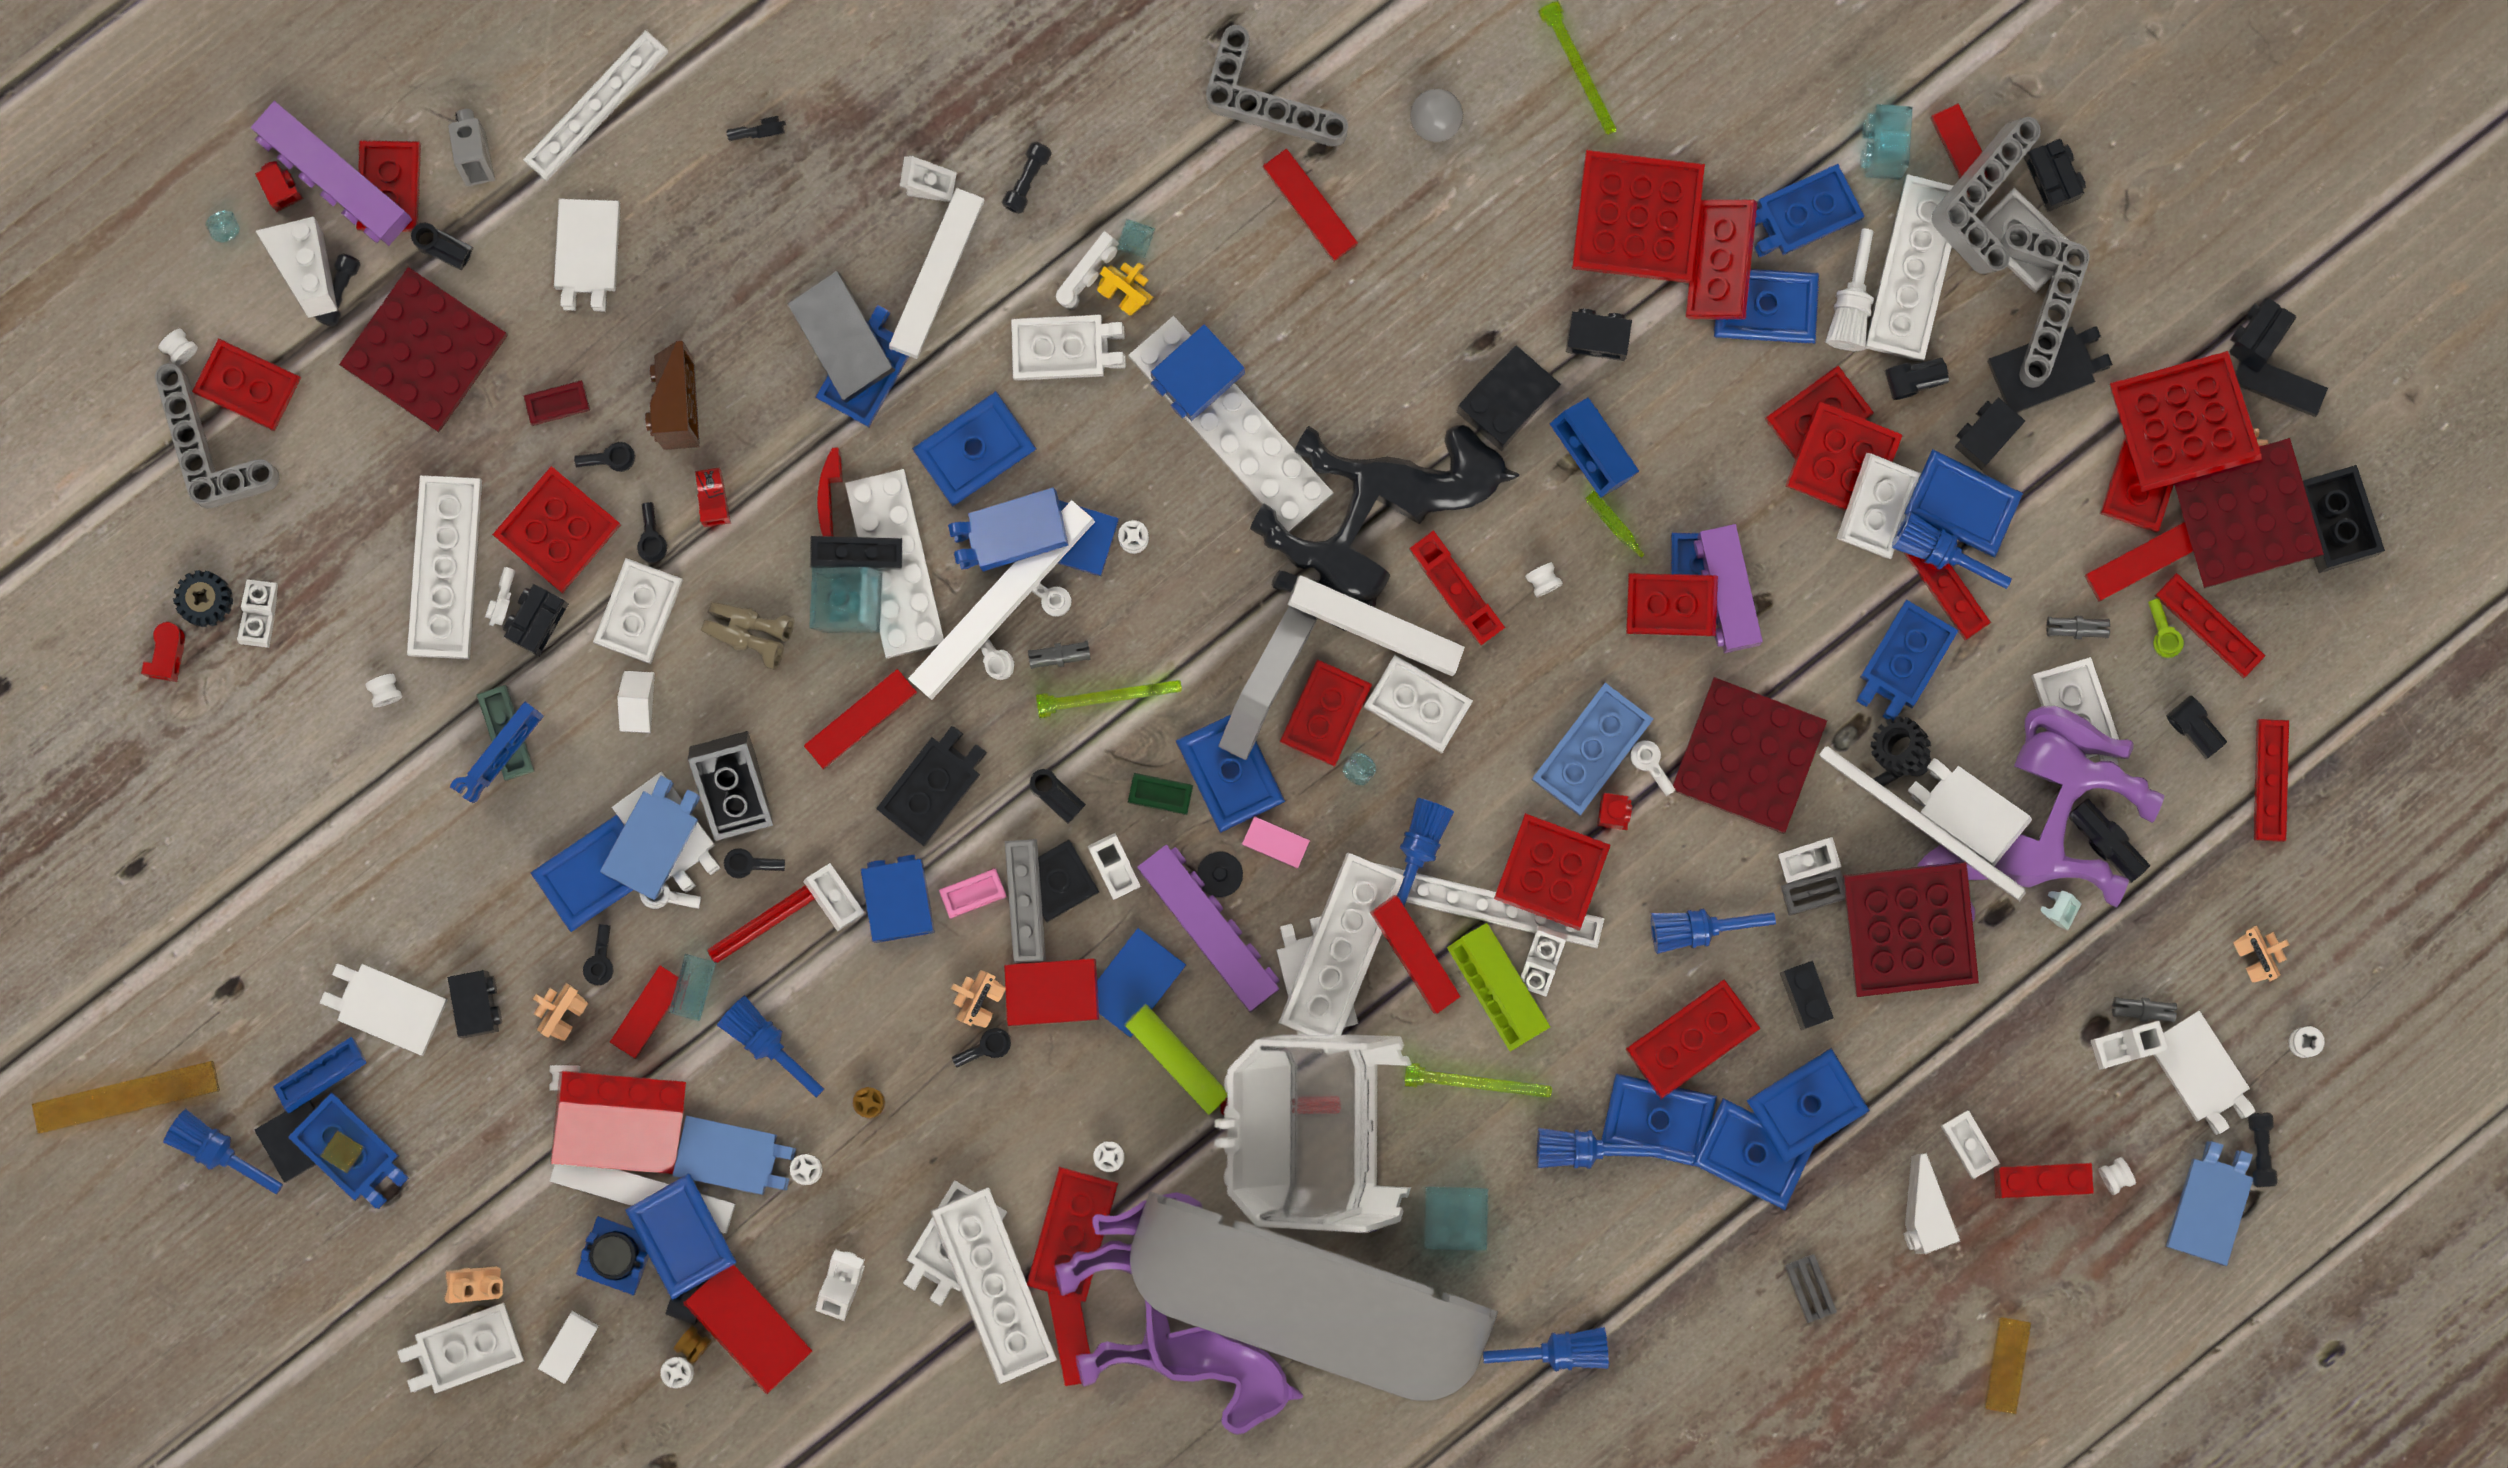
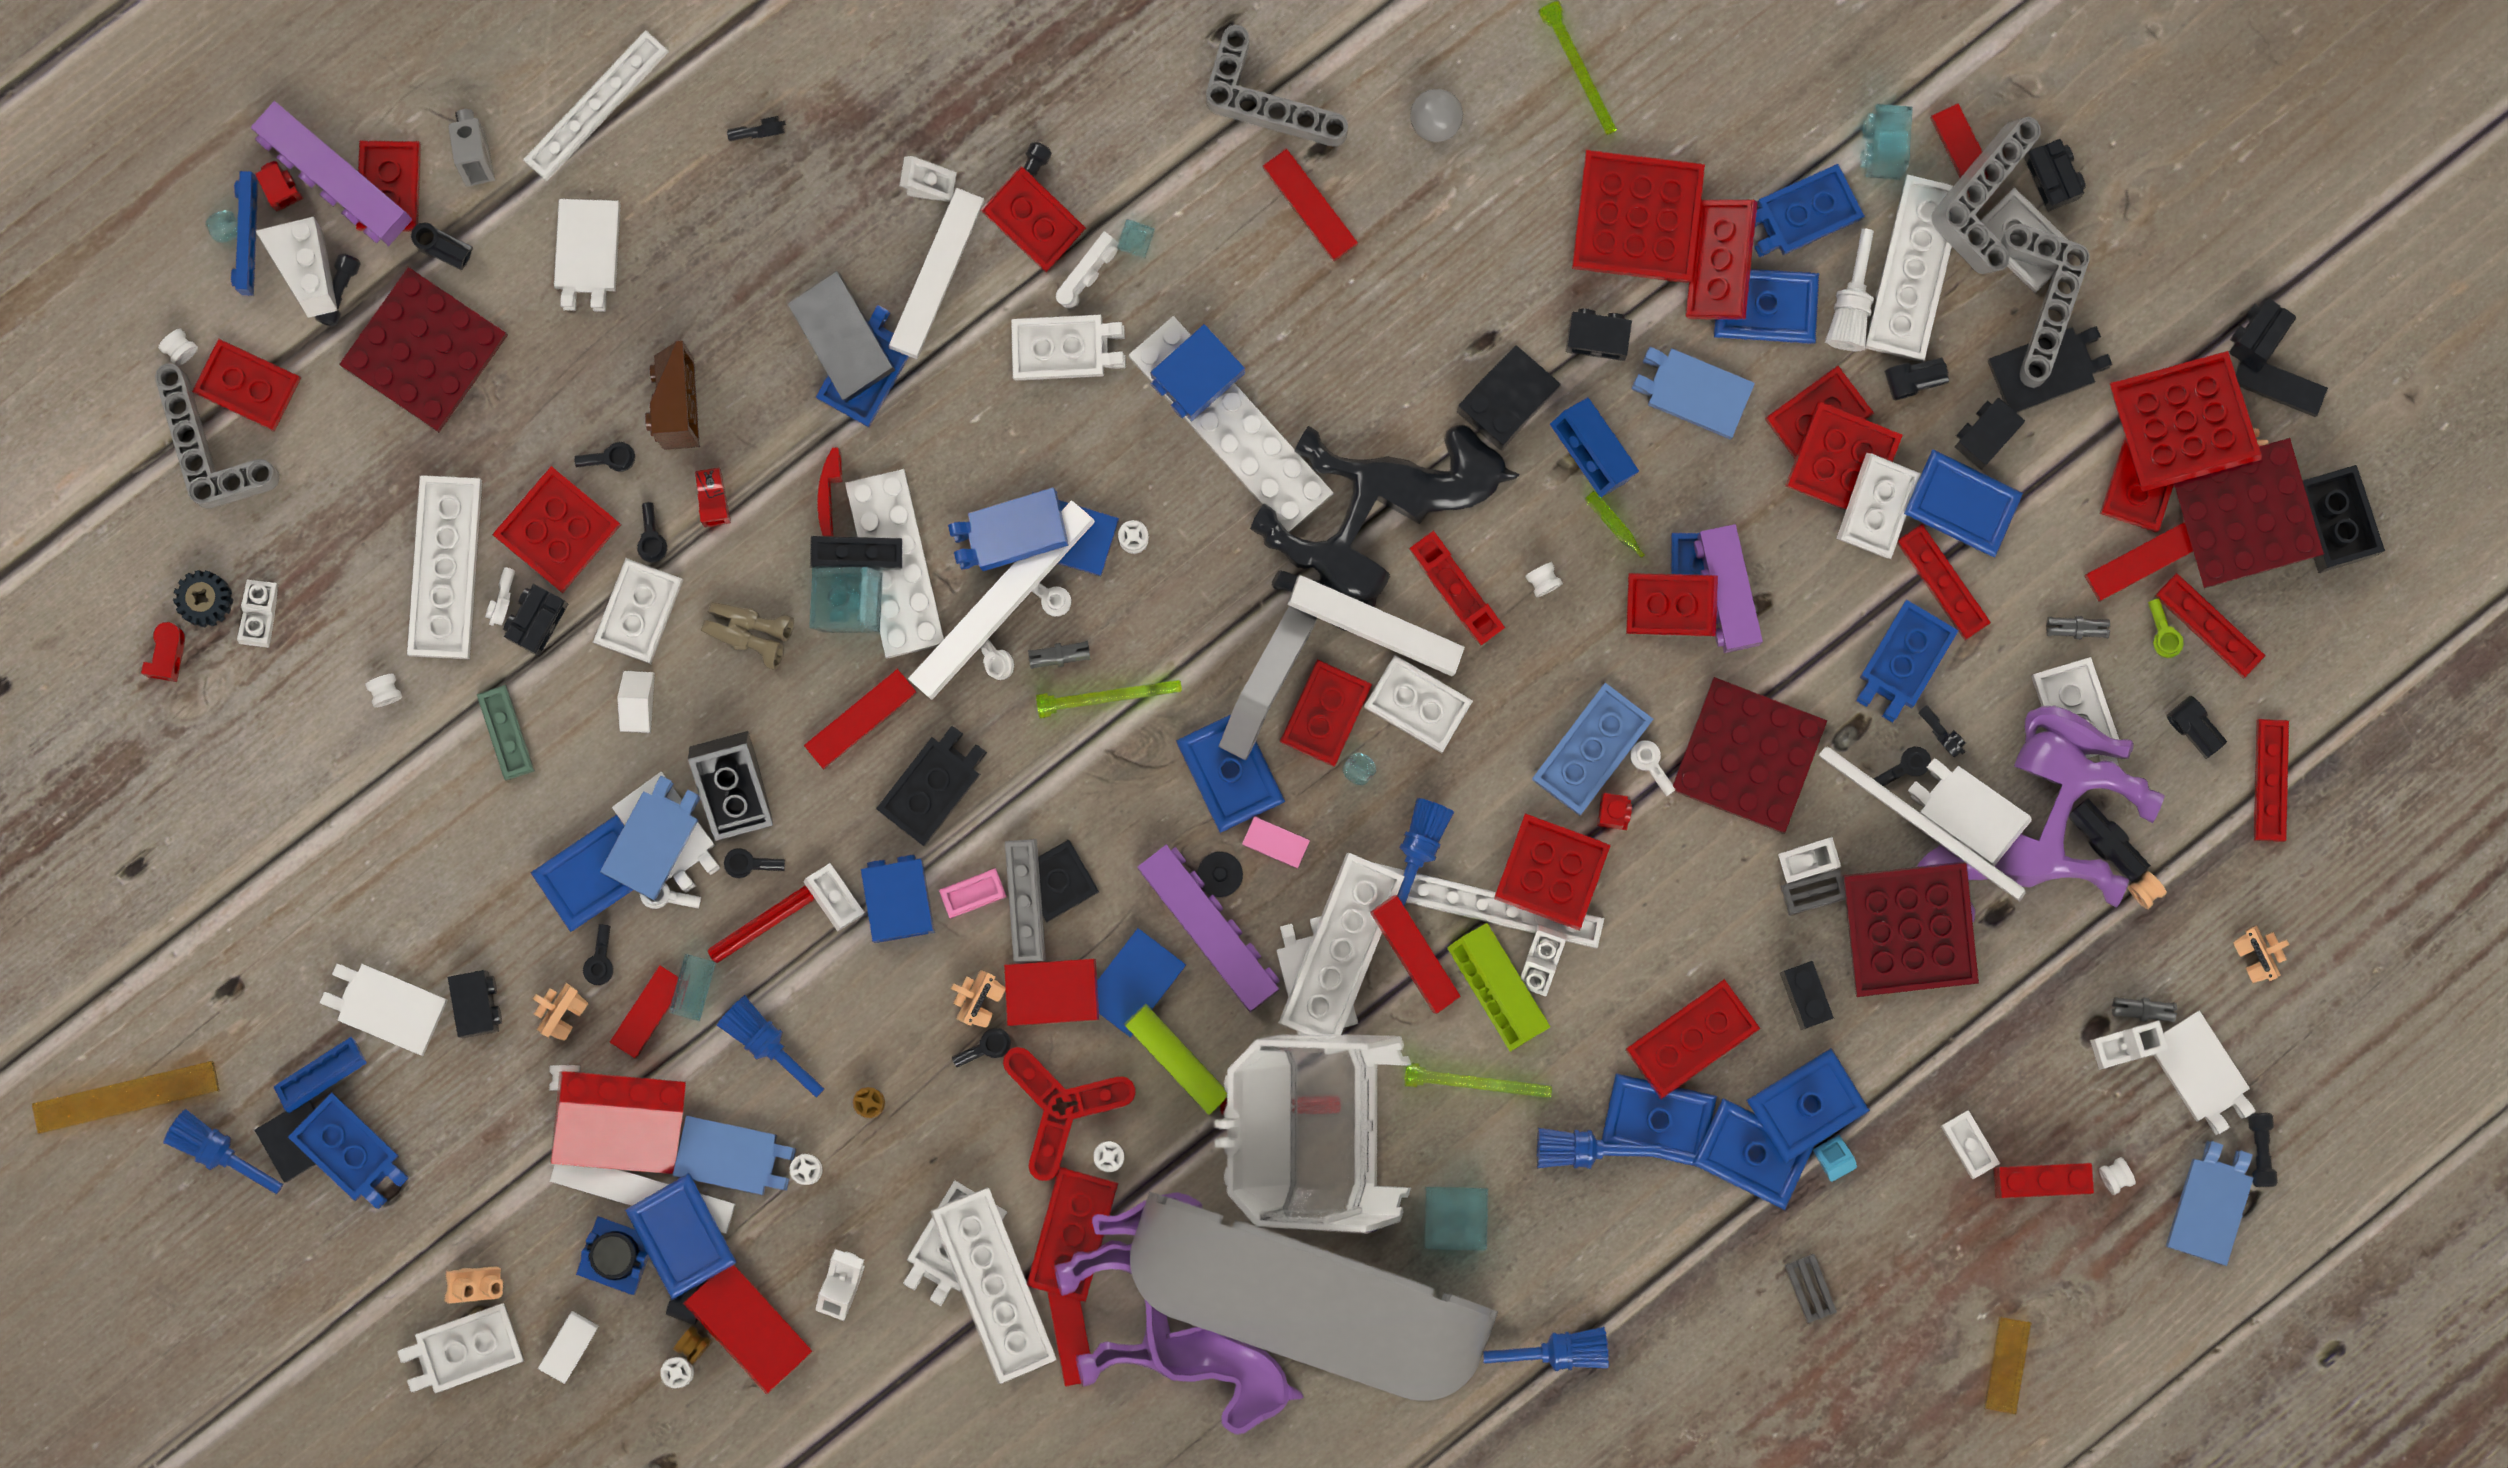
clear yellow tile [320,1130,365,1173] -> none
blue tile [450,701,544,803] -> none
dark red tile [523,380,590,426] -> none
blue piece [912,391,1036,507] -> none
black piece [1029,769,1086,824] -> none
white brick [1087,833,1141,900] -> none
yellow hips [1096,262,1154,316] -> none
dark green tile [1128,773,1193,815] -> none
blue piece [1650,908,1776,954] -> none
black tyre [1871,716,1931,776] -> none
blue piece [1892,512,2012,589] -> none
white slope [1904,1153,1960,1254] -> none
light aqua tile [2040,890,2081,930] -> none
white wheel [2288,1026,2324,1058] -> none
none -> blue plate [231,171,258,296]
none -> red tile [980,166,1086,272]
none -> red piece [1003,1047,1136,1181]
none -> medium blue tile [1632,347,1755,440]
none -> medium azure slope [1813,1135,1857,1182]
none -> black plate [1918,705,1966,758]
none -> light nougat wheel [2128,871,2167,909]

